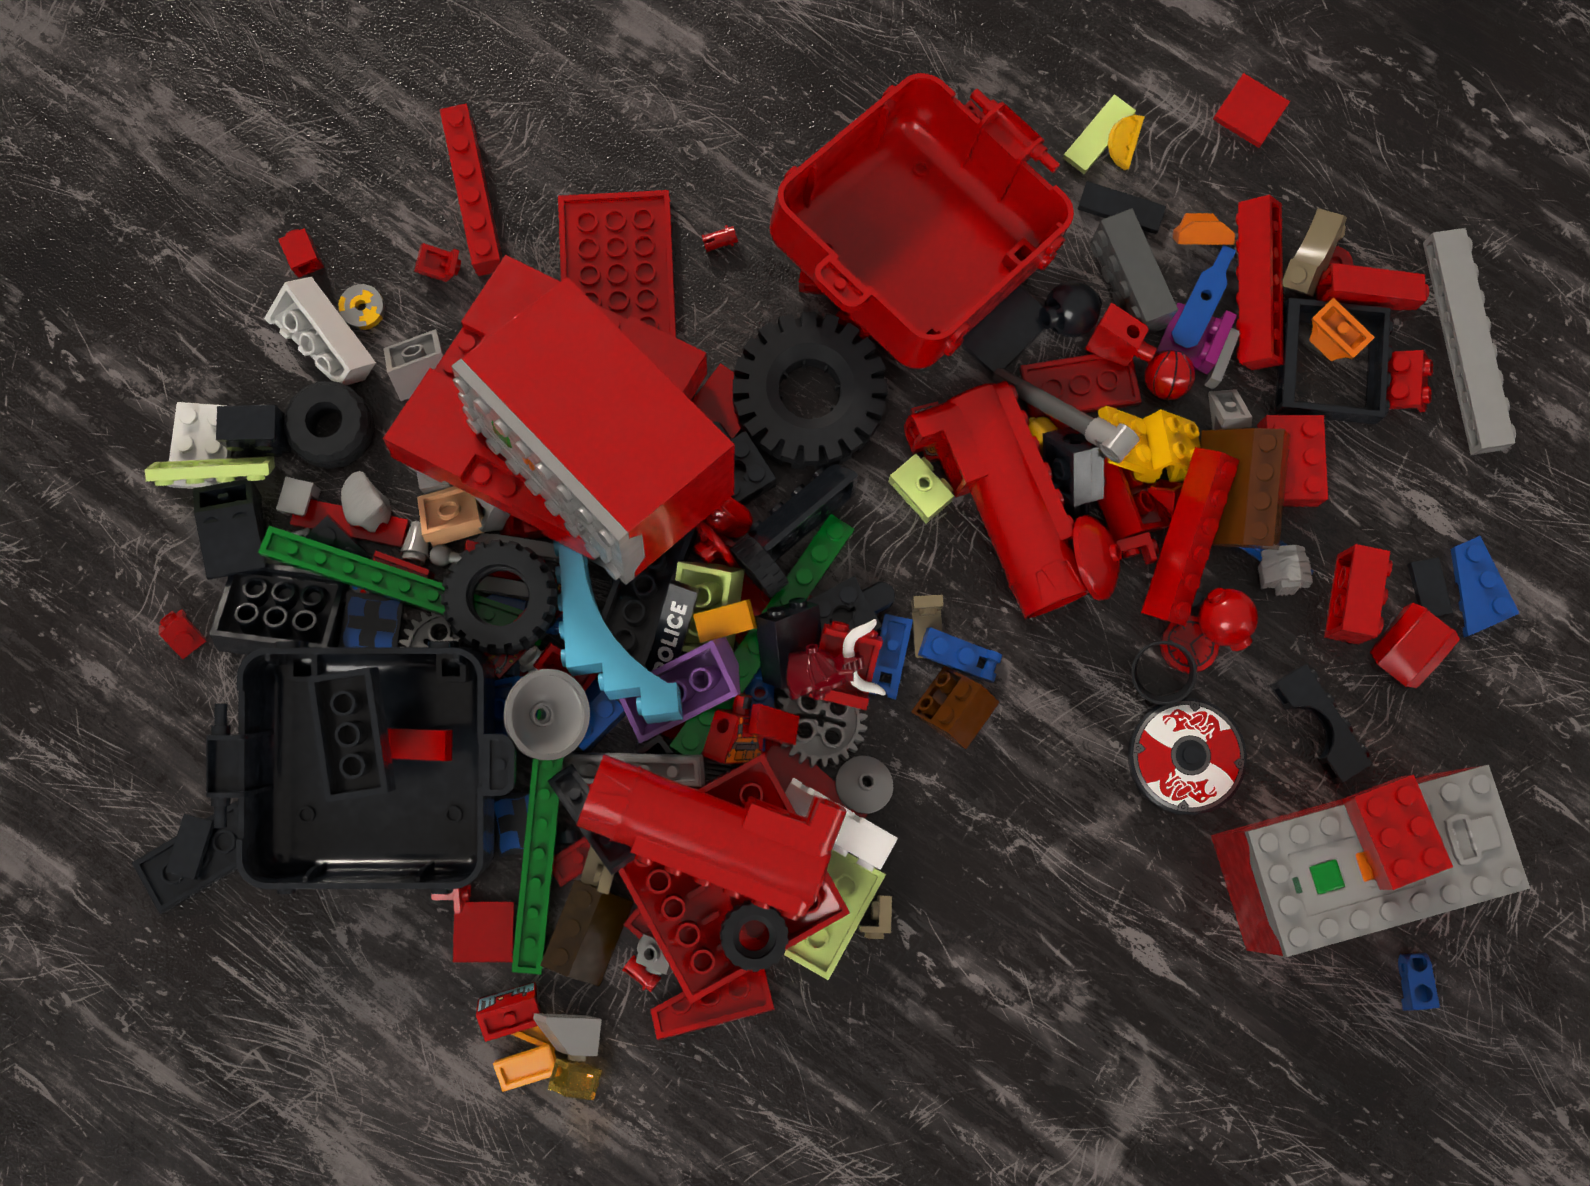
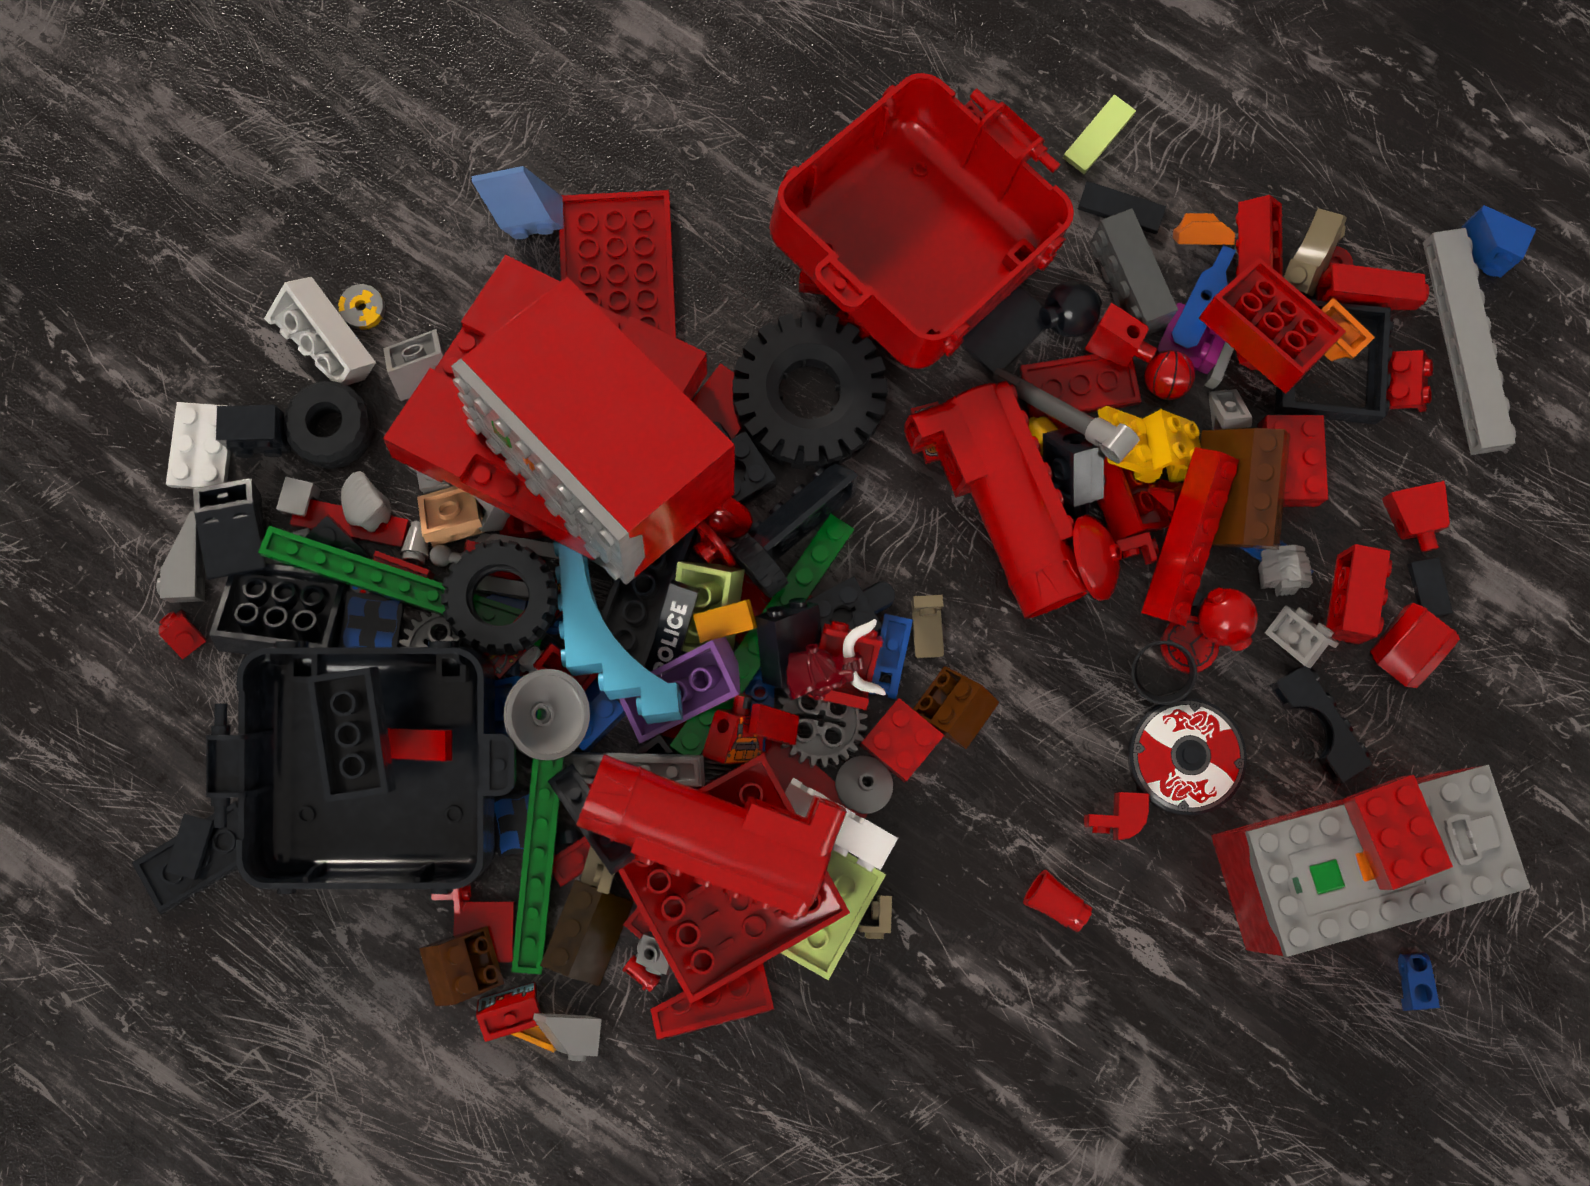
yellowish green plate [145,456,275,486] -> none
red brick [278,228,324,278] -> none
red bracket [414,243,461,282] -> none
red brick [440,103,503,276] -> none
light orange tile [493,1043,561,1092] -> none
clear yellow brick [548,1058,602,1100] -> none
red pin [701,225,738,252] -> none
black tyre [720,900,789,972] -> none
yellowish green brick [888,454,954,523] -> none
blue plate [918,627,1003,683] -> none
yellow tile [1108,115,1145,170] -> none
red tile [1213,73,1290,148] -> none
blue wing [1450,536,1520,638] -> none
none -> light grey slope [156,511,205,603]
none -> reddish brown slope [419,926,504,1006]
none -> medium blue slope [472,166,564,239]
none -> red brick [860,698,944,783]
none -> red plant [1023,869,1092,932]
none -> red brick [1084,792,1149,840]
none -> red slope [1199,257,1347,394]
none -> light grey bracket [1265,605,1339,668]
none -> red torso [1382,481,1450,552]
none -> blue slope [1461,205,1536,278]

